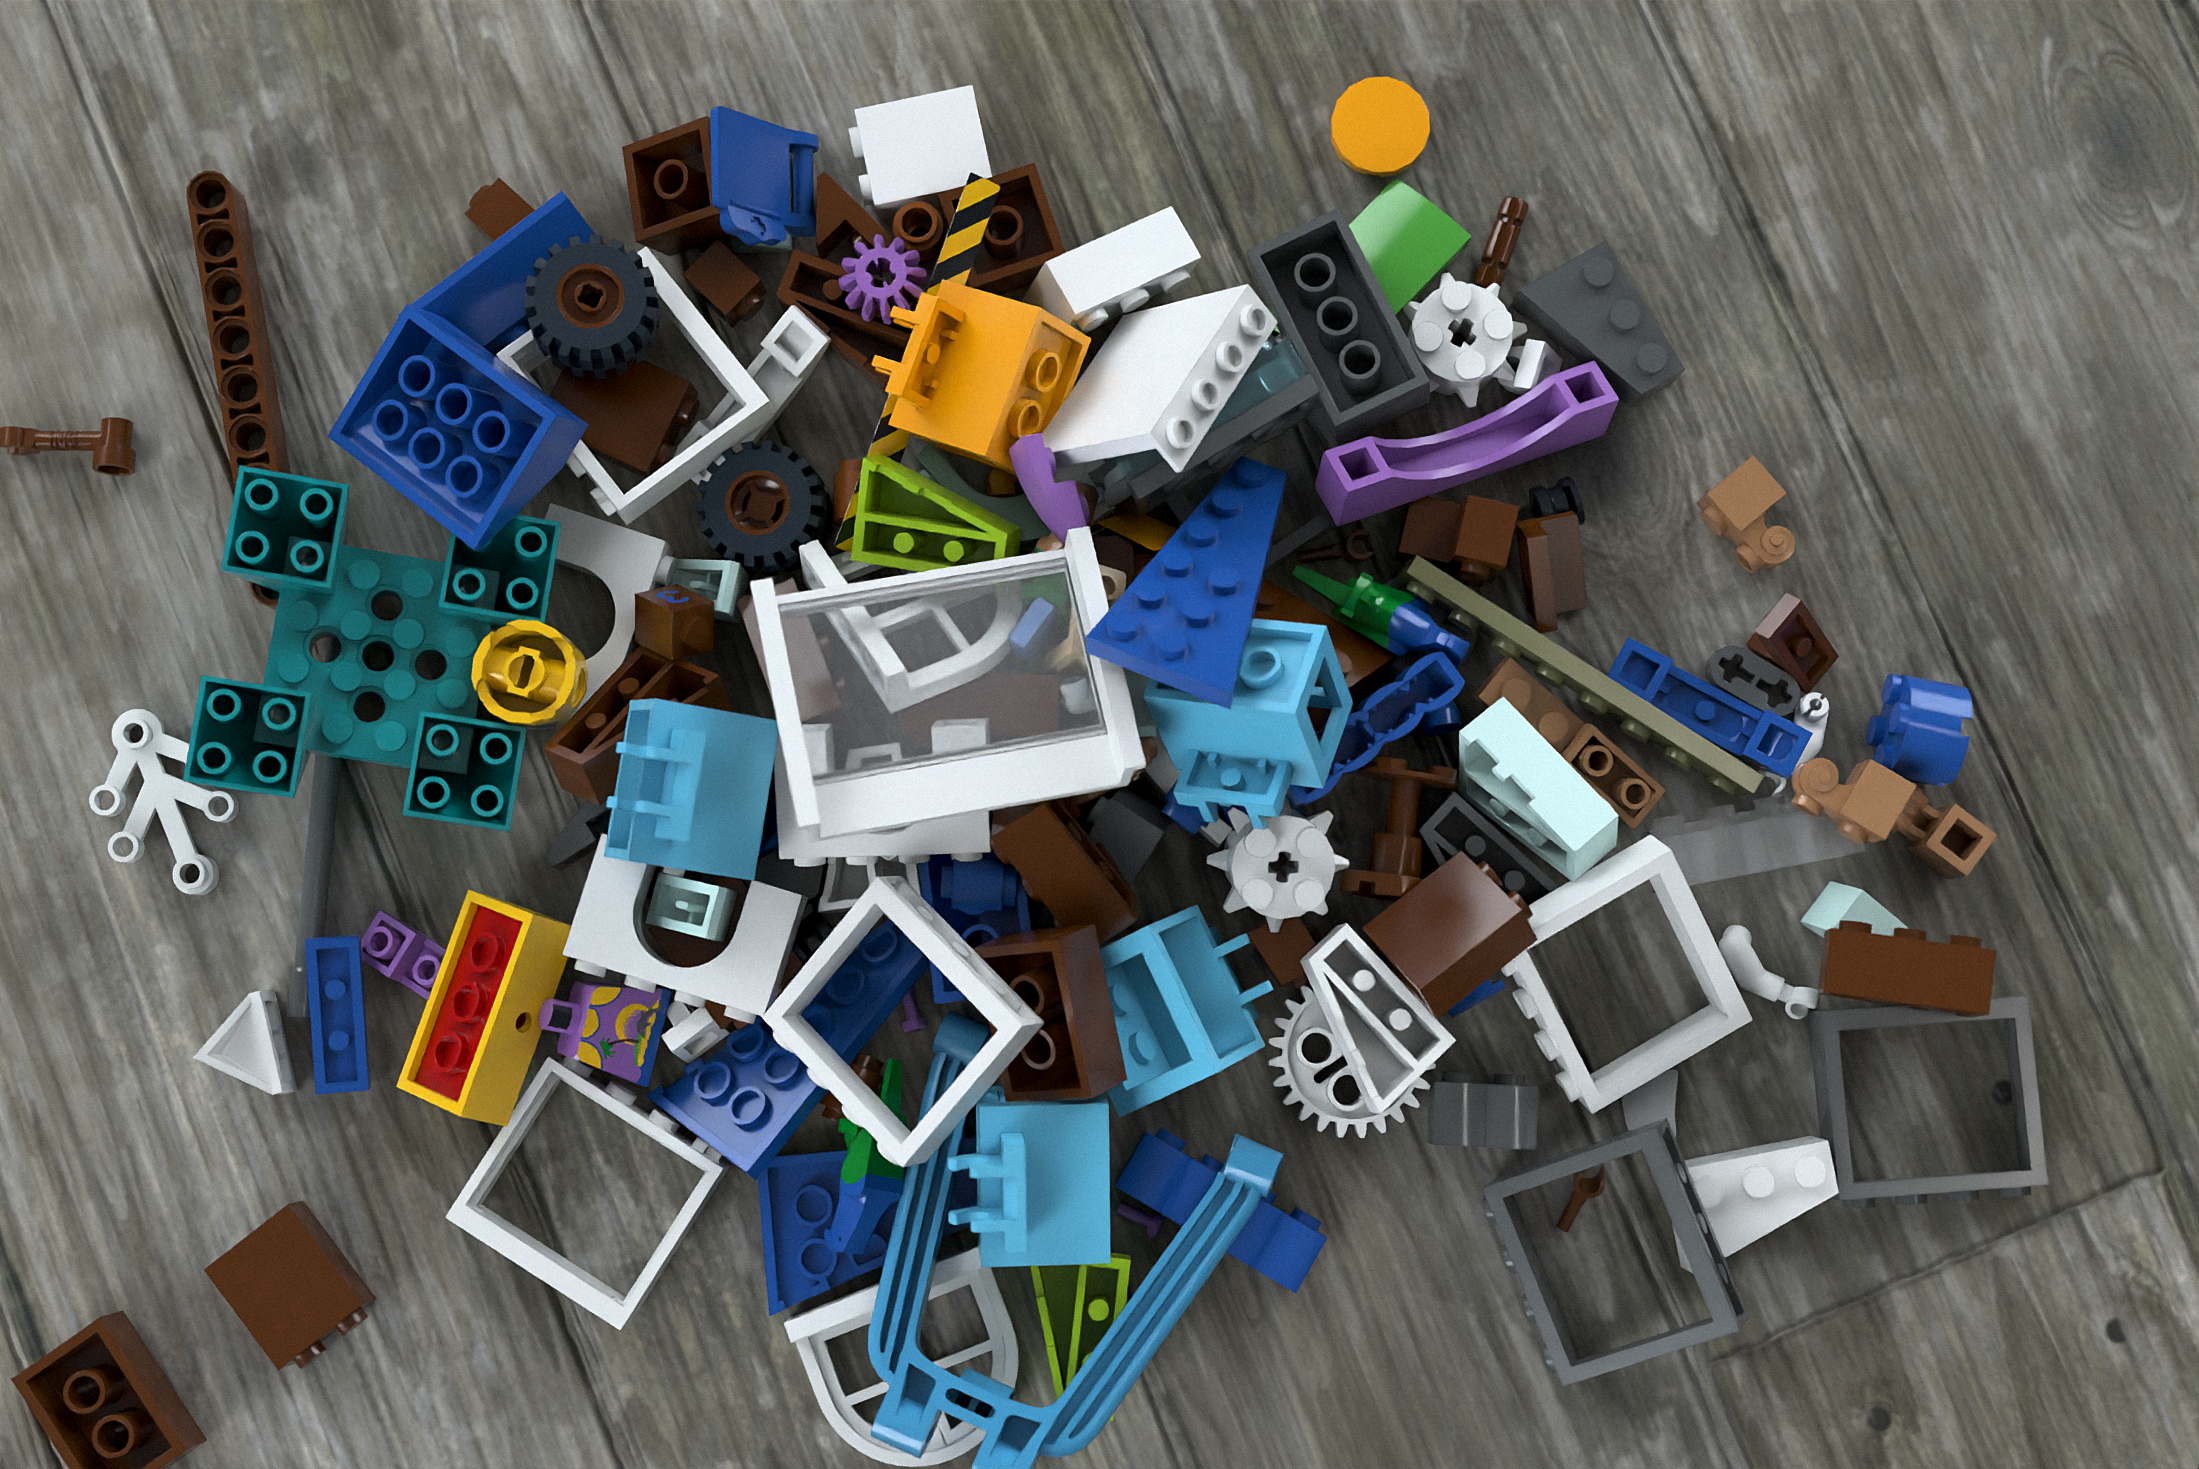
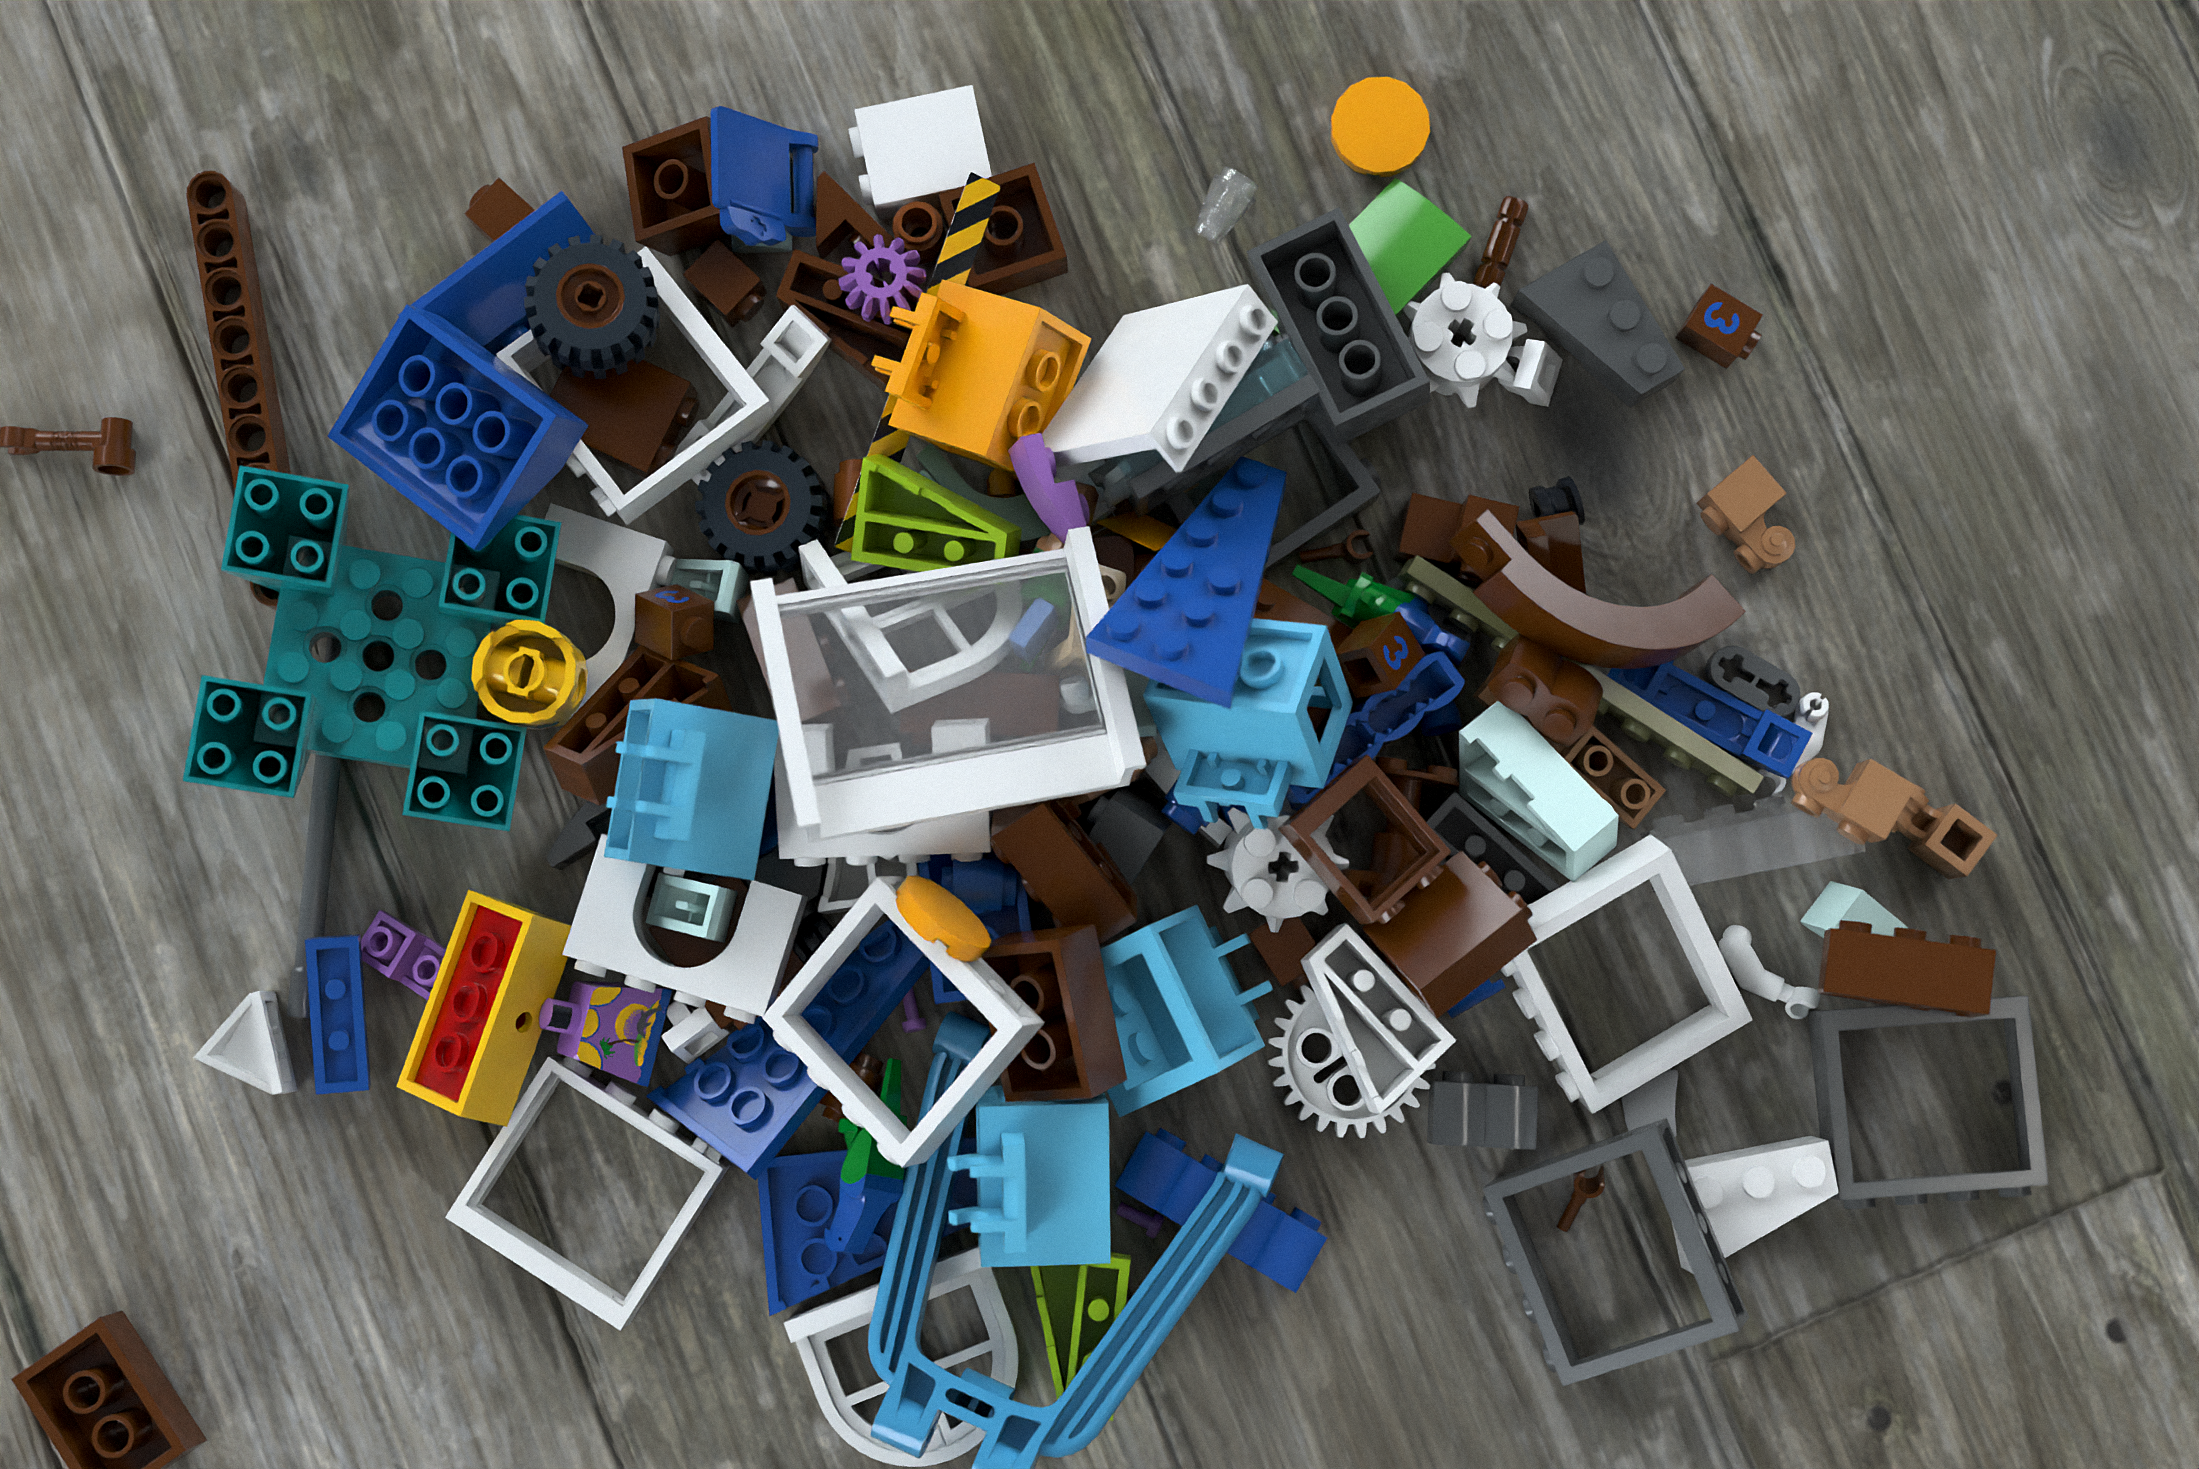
white plant [89,709,239,895] -> none
reddish brown brick [204,1201,376,1371] -> none
white wedge [1021,206,1202,334] -> none
medium lavender arch [1314,361,1619,527] -> none
reddish brown slope [1746,593,1839,694] -> none
blue brick [1866,674,1973,787] -> none
none -> light orange tile [895,875,991,962]
none -> clear cone [1193,166,1259,245]
none -> reddish brown window [1277,754,1451,925]
none -> reddish brown brick [1335,612,1425,698]
none -> reddish brown arch [1449,509,1746,669]
none -> reddish brown brick [1487,633,1604,747]
none -> reddish brown brick [1675,284,1763,369]

